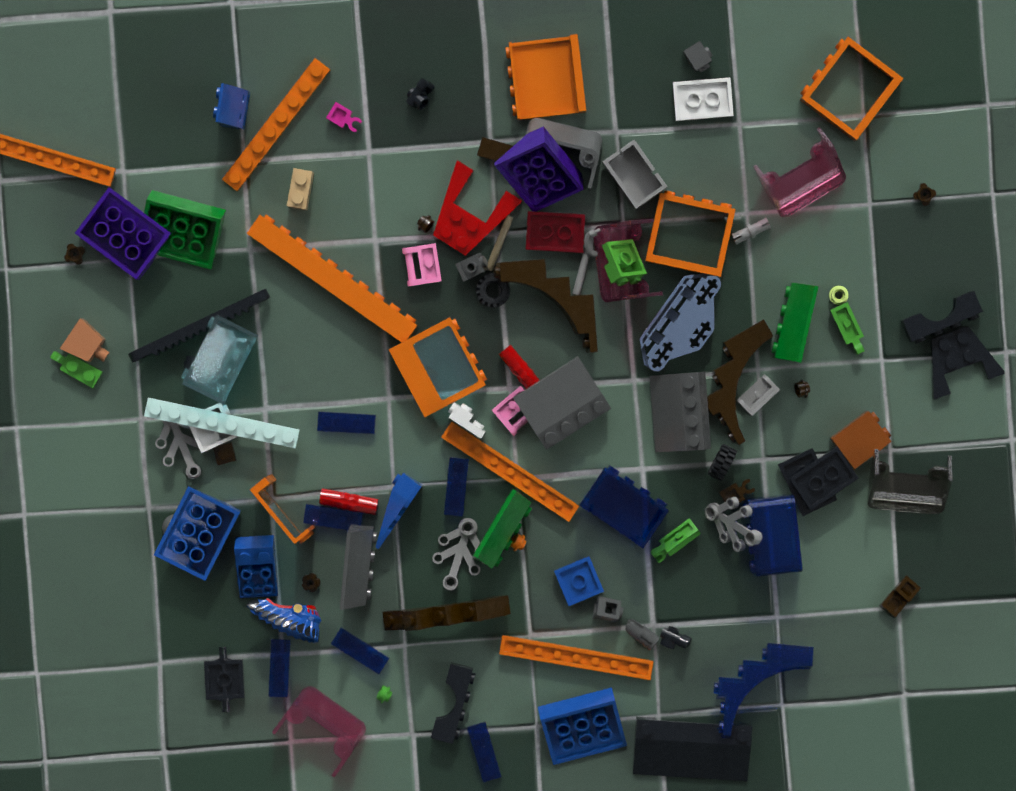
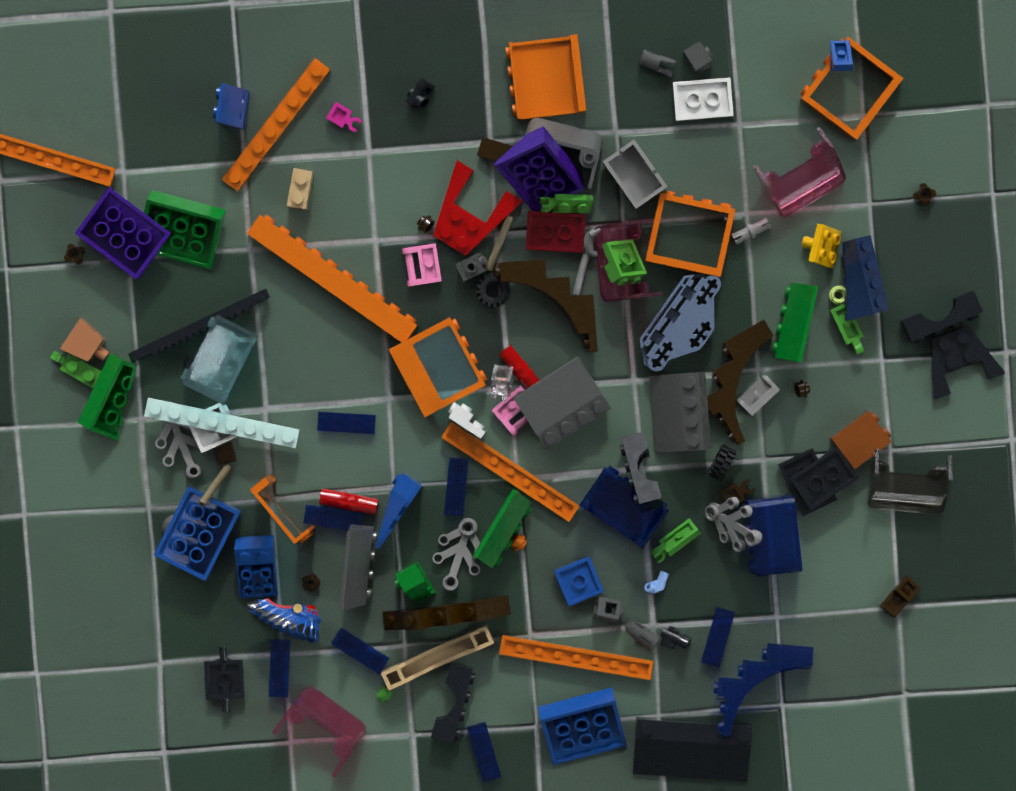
none -> green wedge [77,353,136,441]
none -> dark tan piece [198,464,232,507]
none -> tan arch [381,624,494,690]
none -> green wedge [394,560,436,604]
none -> clear brick [491,365,514,401]
none -> bright green plate [539,194,594,214]
none -> black arch [619,432,664,512]
none -> dark grey hinge [638,49,677,77]
none -> light blue arm [644,571,669,594]
none -> clear blue plate [701,607,735,668]
none -> yellow plate [802,223,841,269]
none -> blue slope [830,40,853,71]
none -> dark blue wedge [842,235,889,321]

